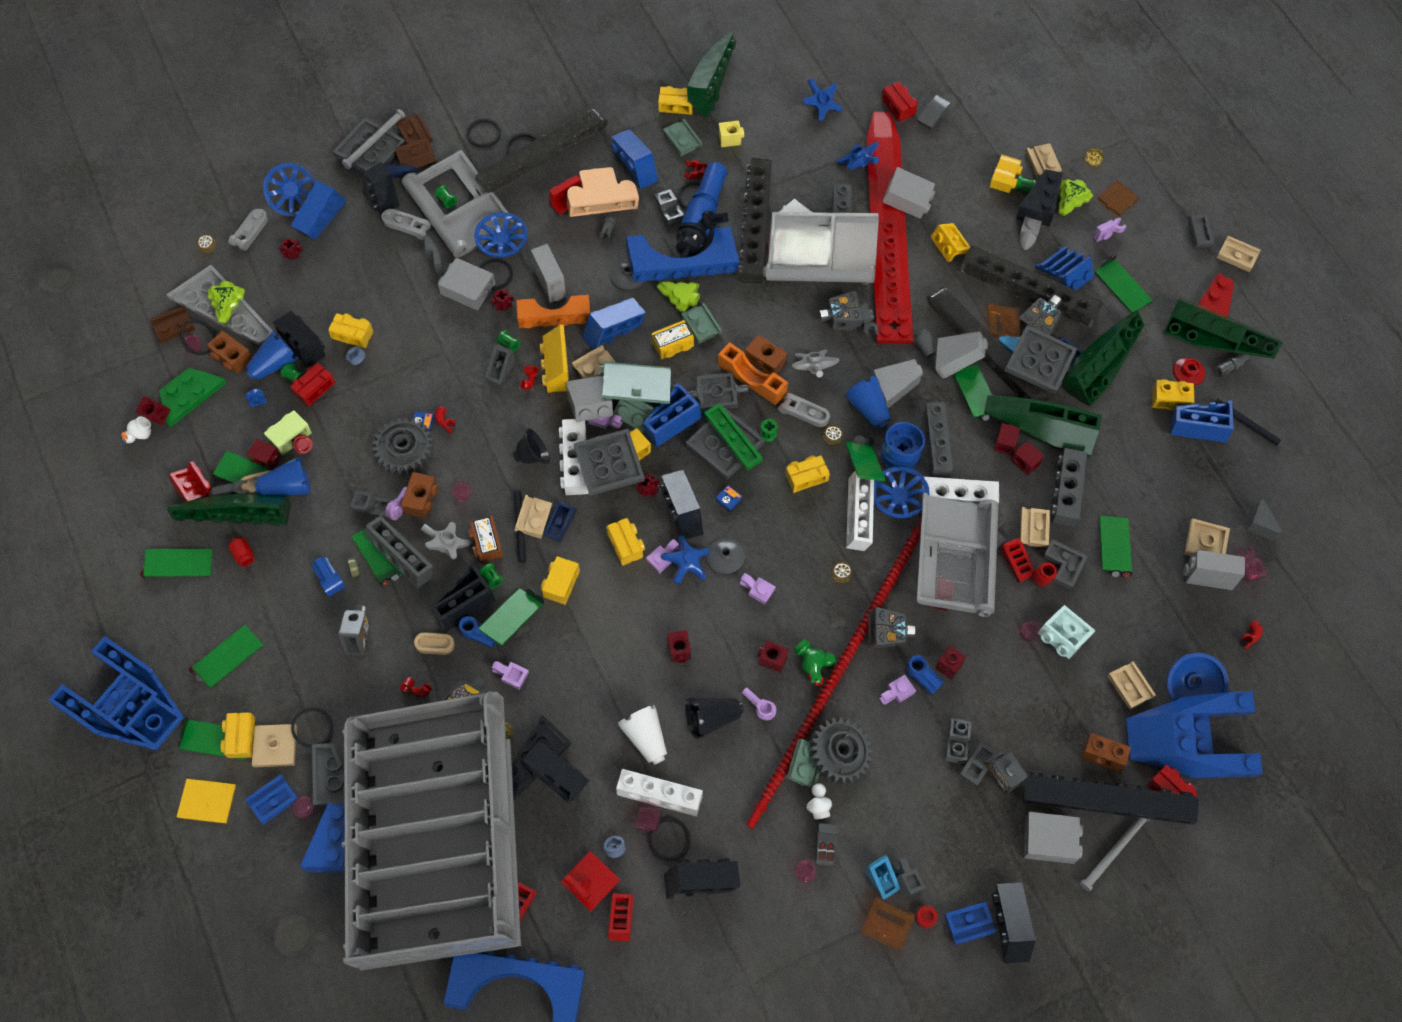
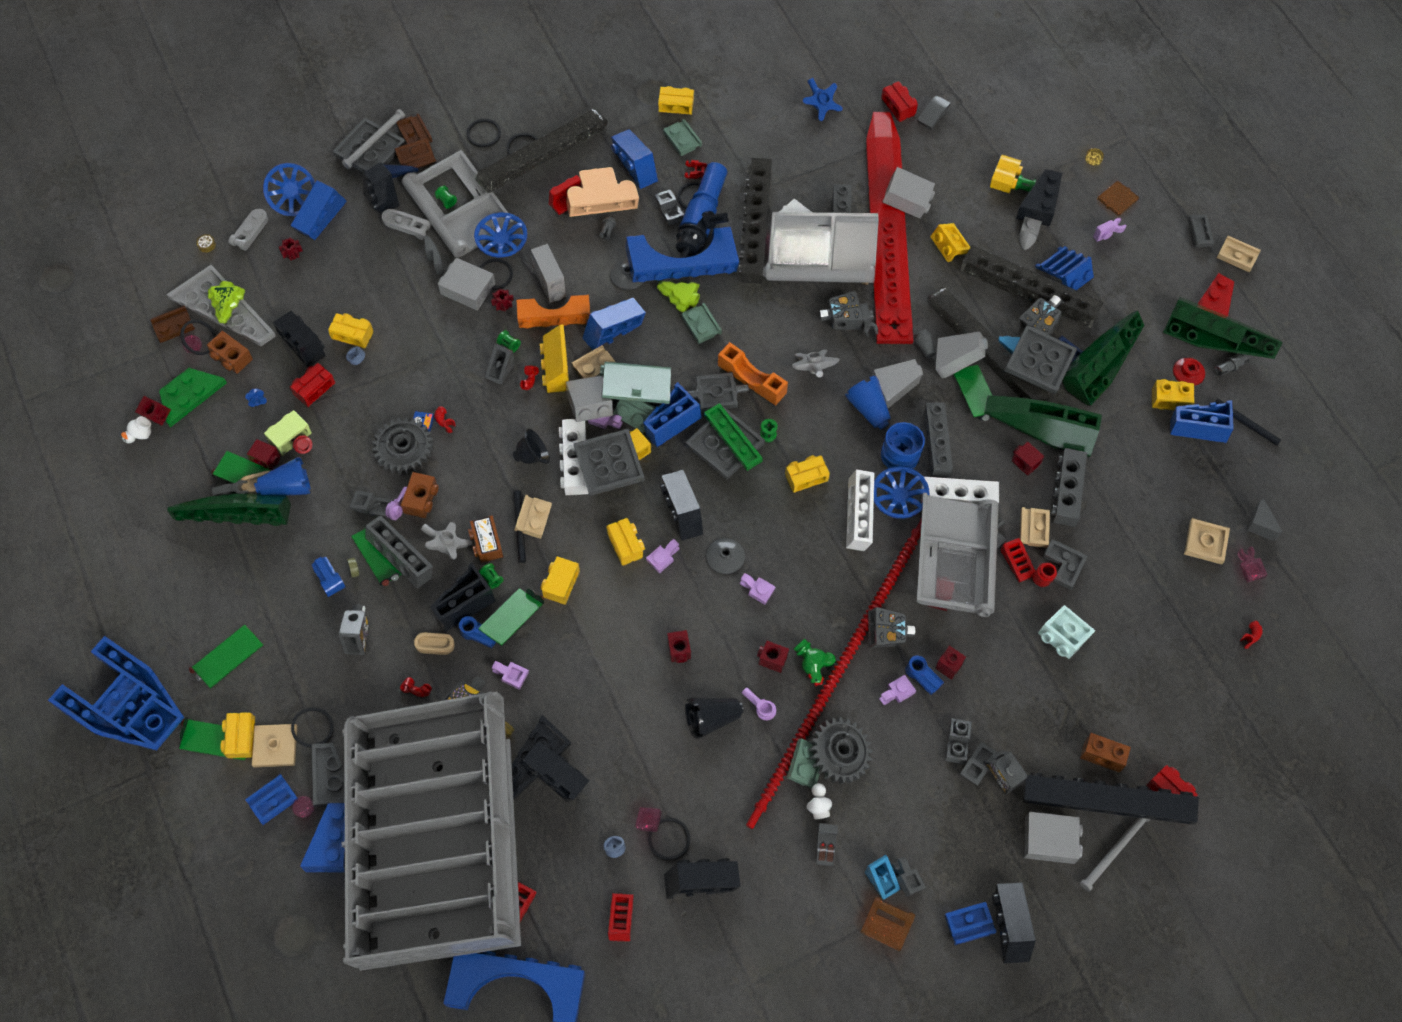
green piece [140,549,212,580] -> none
red bracket [169,461,211,502] -> none
yellow piece [177,779,236,824] -> none
red brick [228,537,255,567] -> none
blue cone [246,330,299,380] -> none
green bush [280,363,304,383] -> none
clear pink plate [452,482,471,501] -> none
dark blue slope [543,500,577,542] -> none
red plate [560,851,621,912] -> none
white brick [616,769,703,817] -> none
white cone [618,705,667,765] -> none
dark red gear [636,474,660,498] -> none
brick [652,320,694,360] -> none
blue animal [660,535,710,585] -> none
dark green wedge [687,32,736,118] -> none
blue tile [716,485,743,511] -> none
light yellow brick [718,121,744,147] -> none
dark orange brick [745,335,788,374] -> none
light grey plate [778,393,830,427] -> none
clear pink plate [795,861,817,882] -> none
clear yellow tile [824,425,843,444] -> none
clear yellow tile [832,562,852,582] -> none
blue animal [837,142,879,170] -> none
green piece [845,436,885,482] -> none
red tile [915,905,938,929] -> none
clear orange plate [987,304,1020,340] -> none
dark red brick [994,423,1020,456] -> none
clear pink tile [1020,621,1041,642] -> none
tan plate [1026,143,1062,179] -> none
lime rock [1058,179,1093,216] -> none
green piece [1095,255,1153,313] -> none
green piece [1099,516,1132,578] -> none
tan plate [1108,661,1156,710] -> none
blue wedge [1125,691,1263,779] -> none
blue dish [1166,652,1229,701] -> none
light grey brick [1183,550,1245,590] -> none

